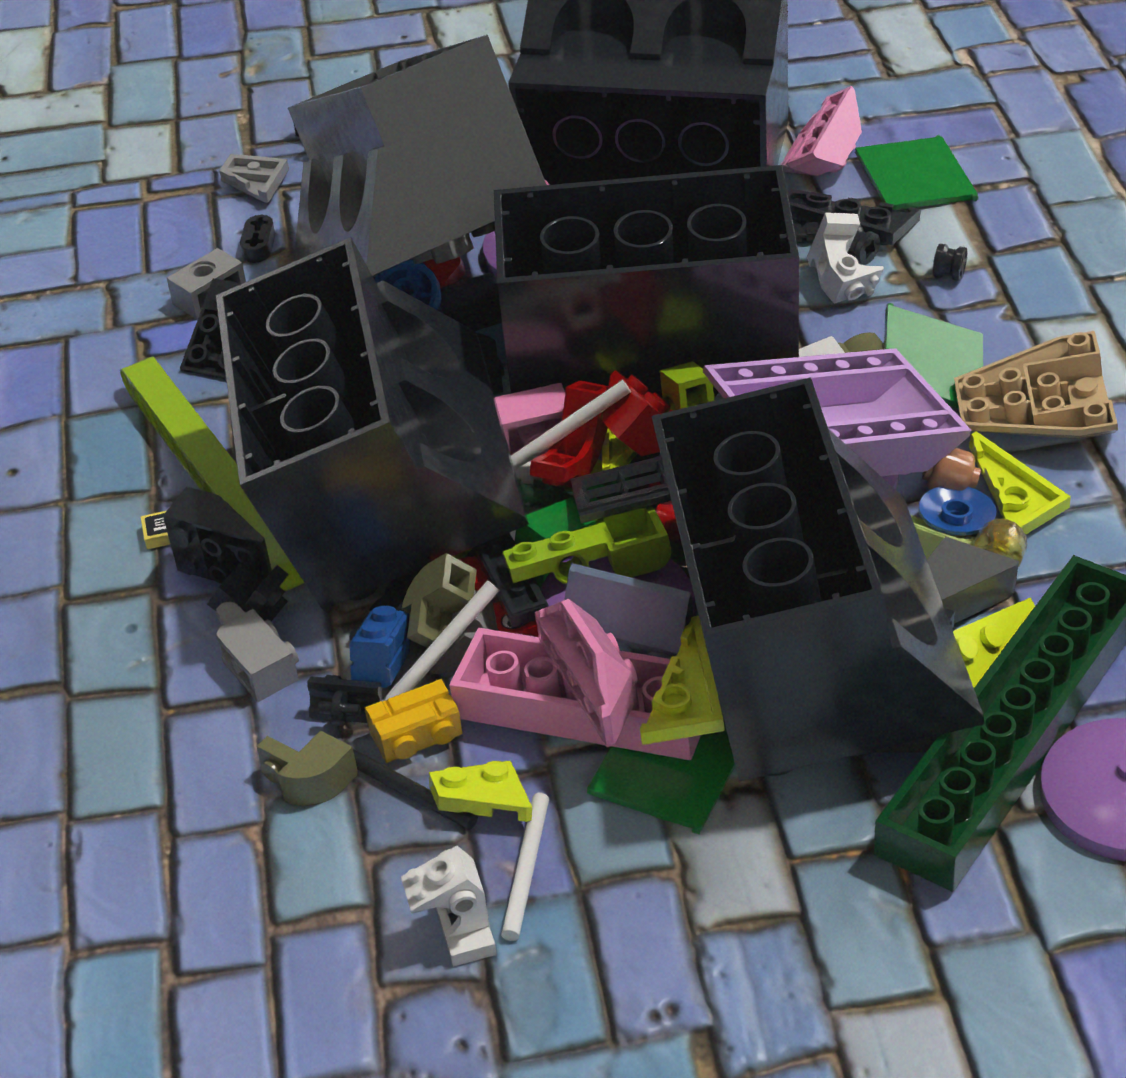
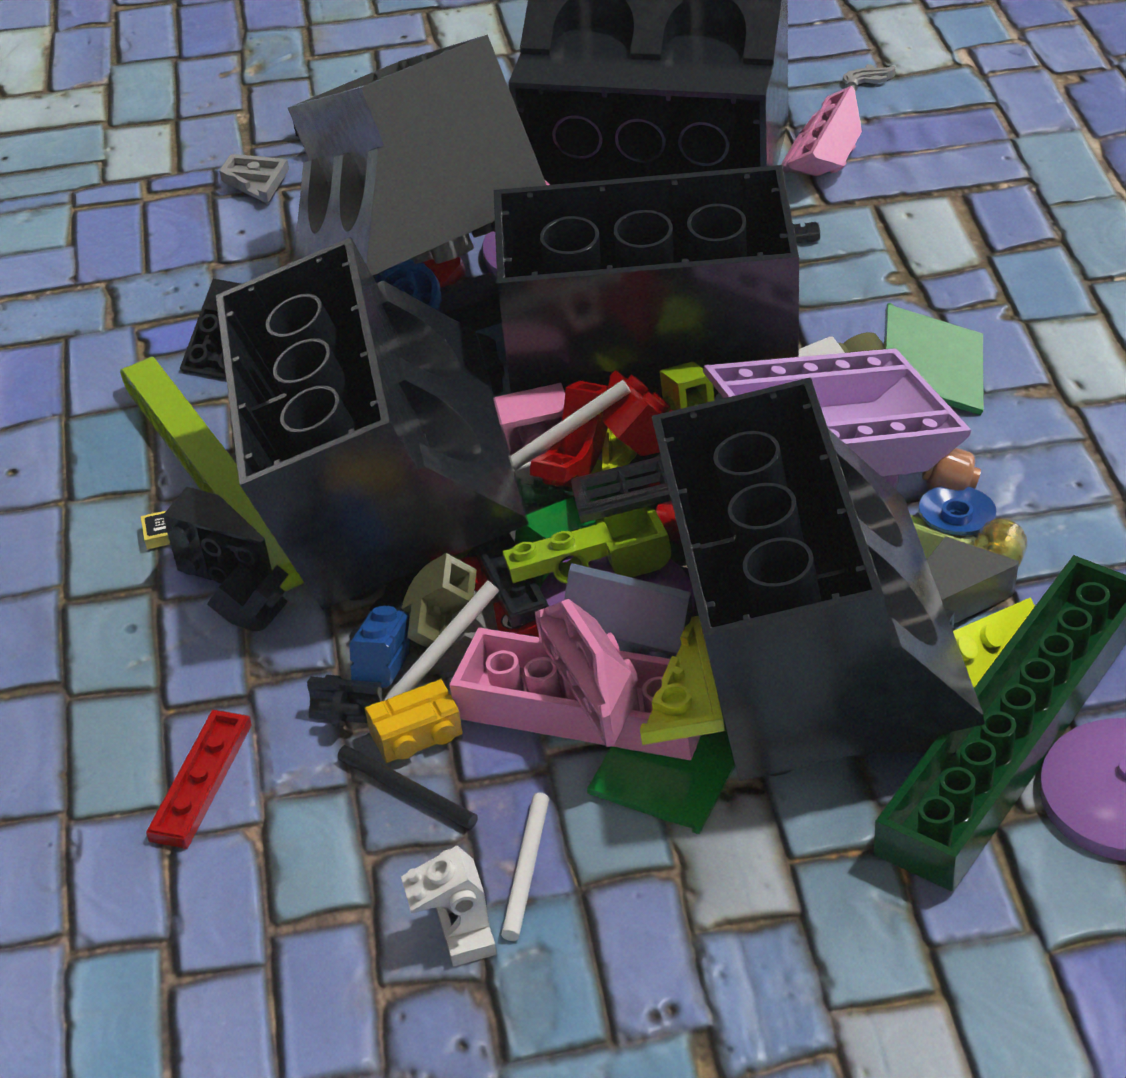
light grey brick [167,248,246,319] -> none
light grey hinge [215,601,299,702] -> none
black beam [240,215,275,263] -> none
olive brick [256,730,358,806] -> none
neon yellow wing [429,760,532,822] -> none
black wing [787,189,921,245] -> none
white tile [807,213,884,304] -> none
black wheel [847,226,880,265] -> none
green piece [855,135,978,210] -> none
black wheel [933,243,968,281] -> none
tan wedge [954,331,1118,439] -> none
neon yellow wing [969,431,1071,541] -> none
none -> red tile [146,709,252,849]
none -> light grey piece [843,64,895,91]

